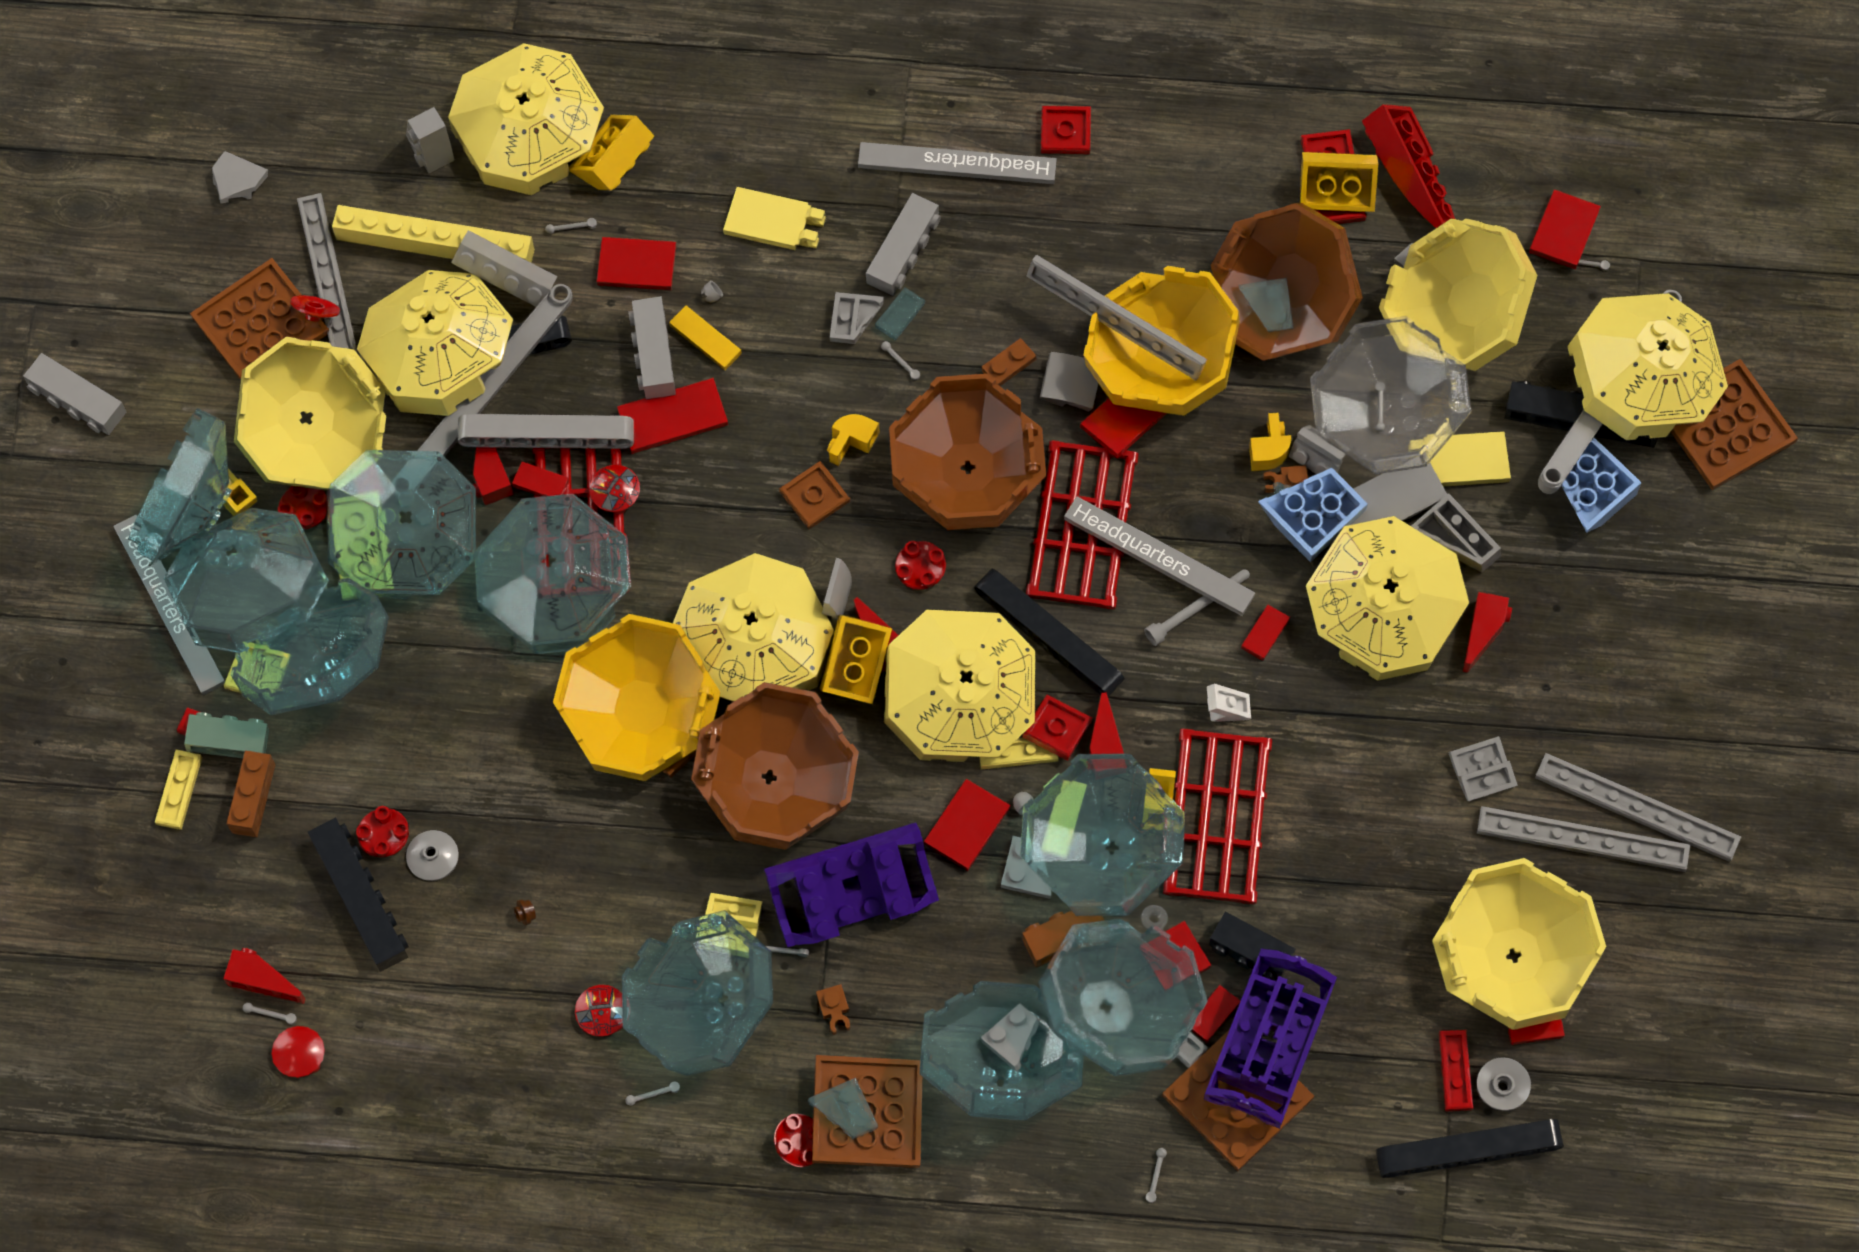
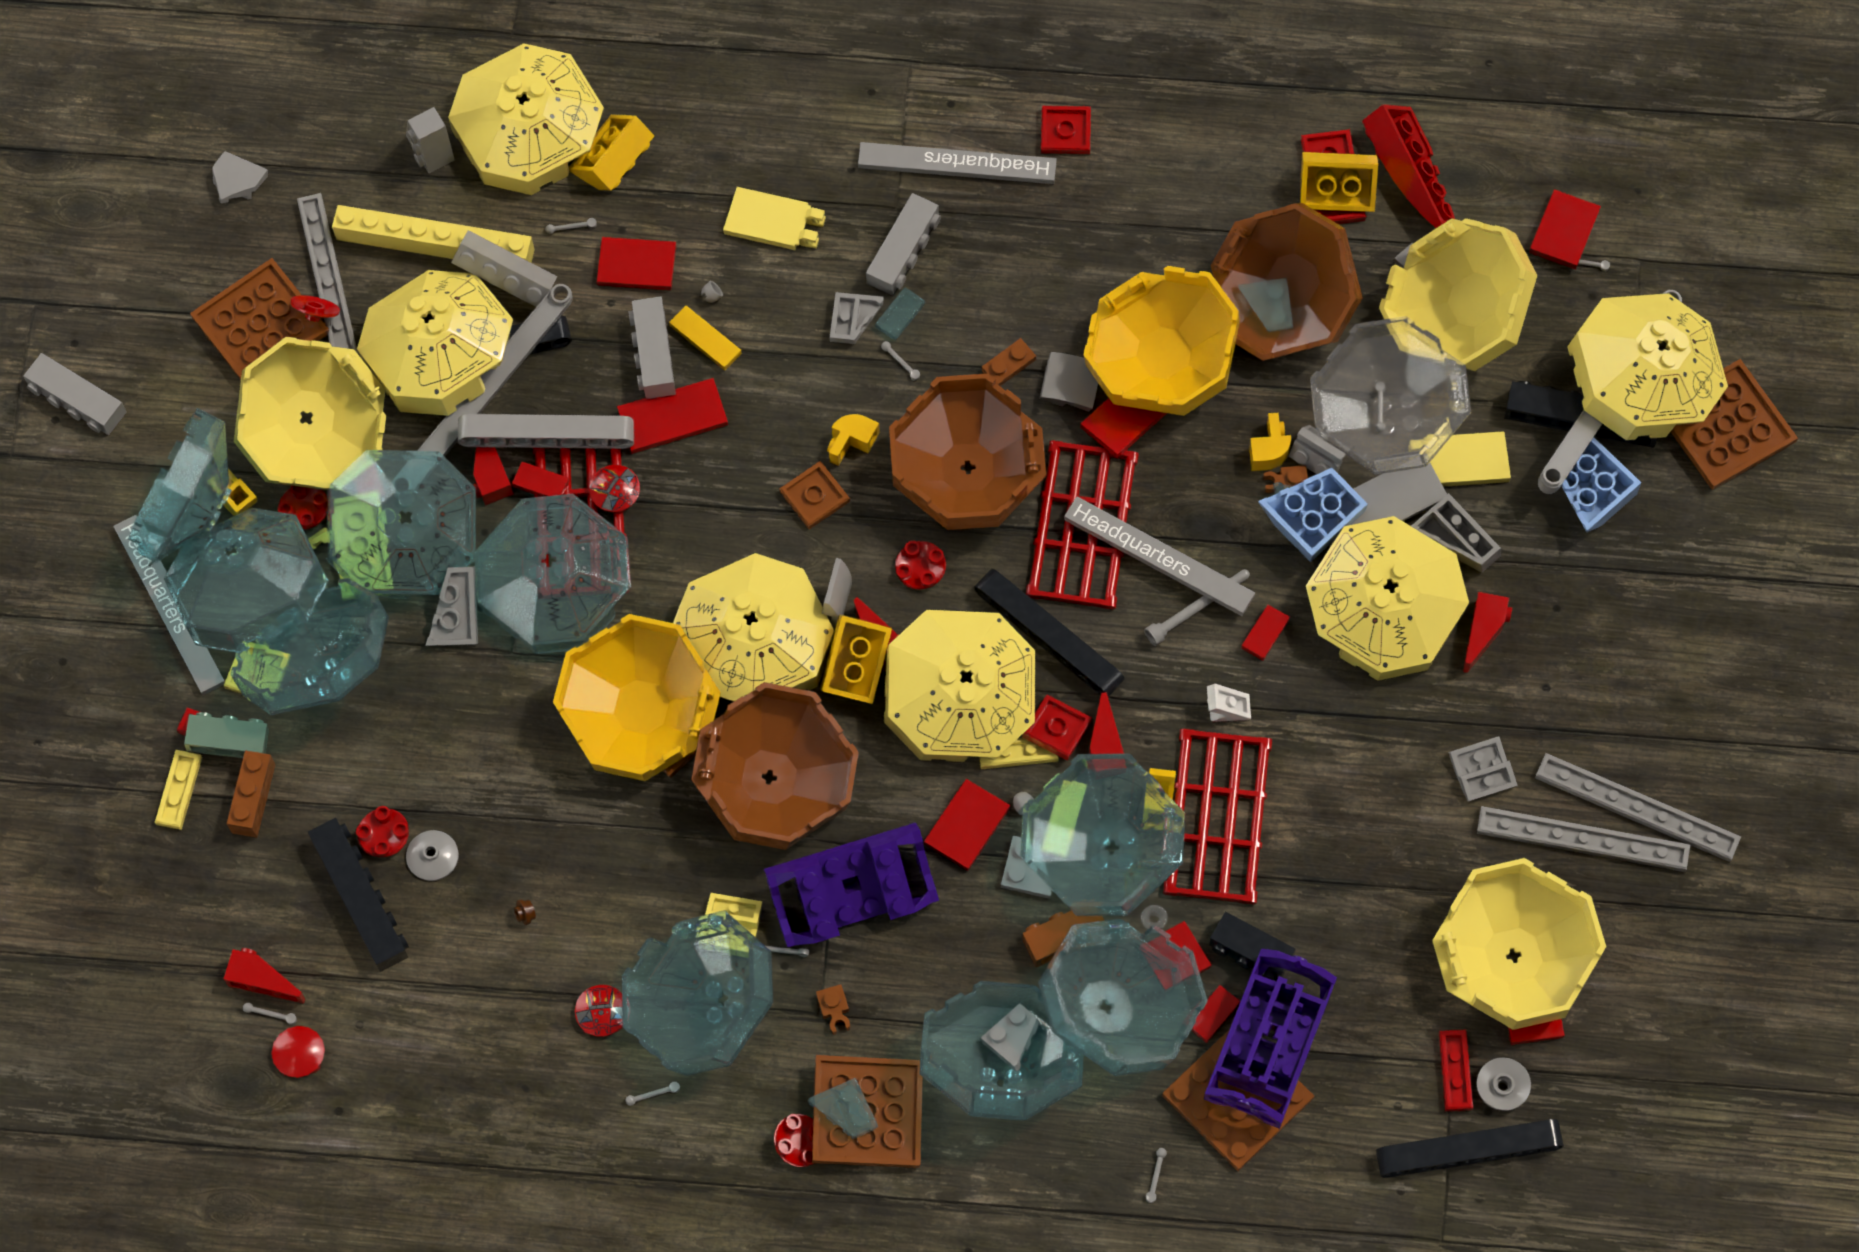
light grey tile [1026,255,1207,381] -> none
light grey tile [1170,1030,1208,1068] -> none
none -> light yellow tile [305,527,334,549]
none -> light grey wing [425,566,478,646]

